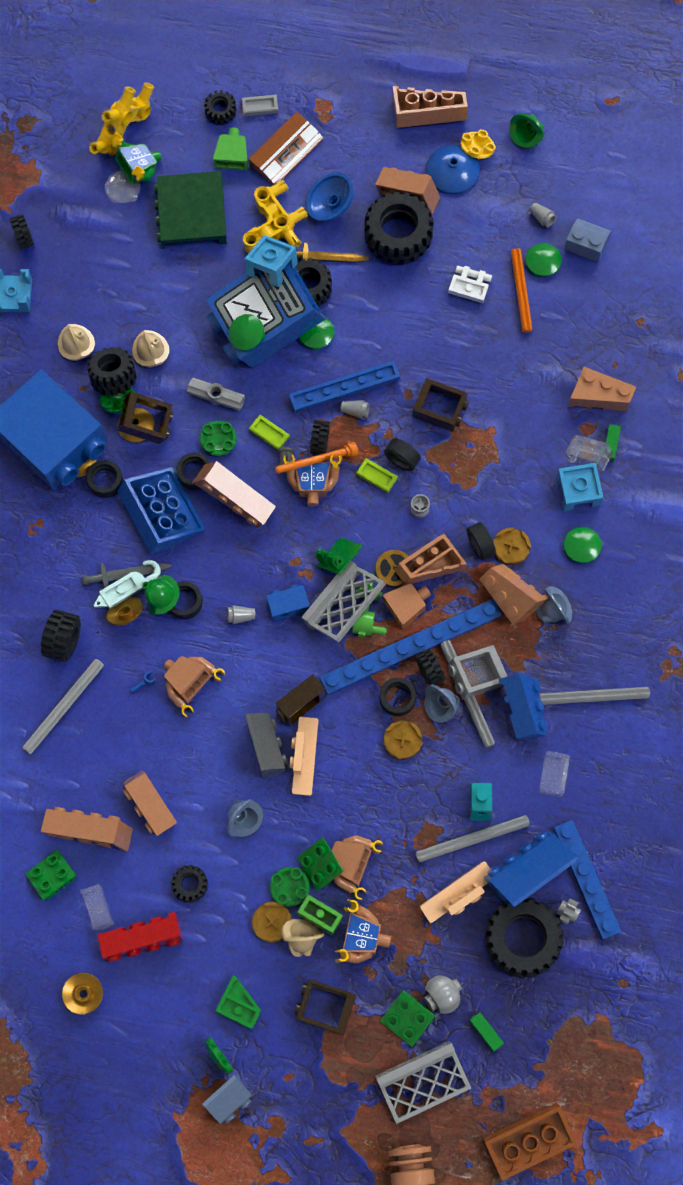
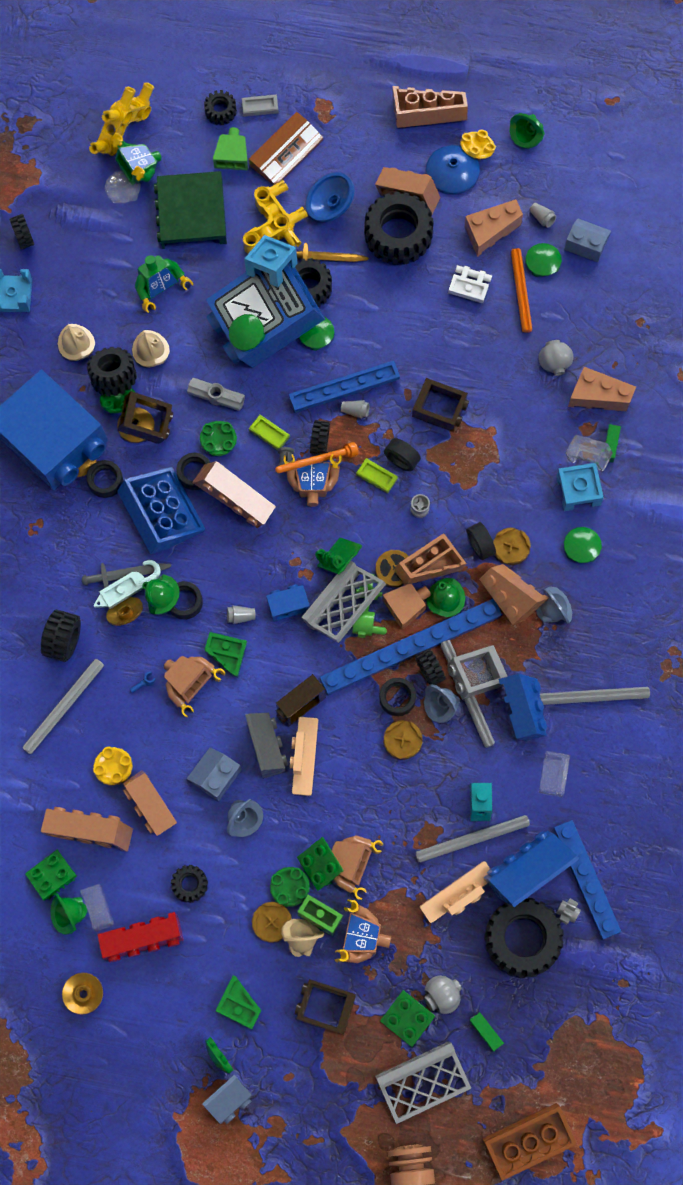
none -> green helmet [50,893,87,935]
none -> yellow dish [93,747,133,785]
none -> torso [135,255,193,313]
none -> sand blue slope [187,748,242,802]
none -> green wing [205,632,247,678]
none -> green helmet [426,578,465,617]
none -> nougat wedge [464,199,523,257]
none -> light grey plant [538,340,574,376]

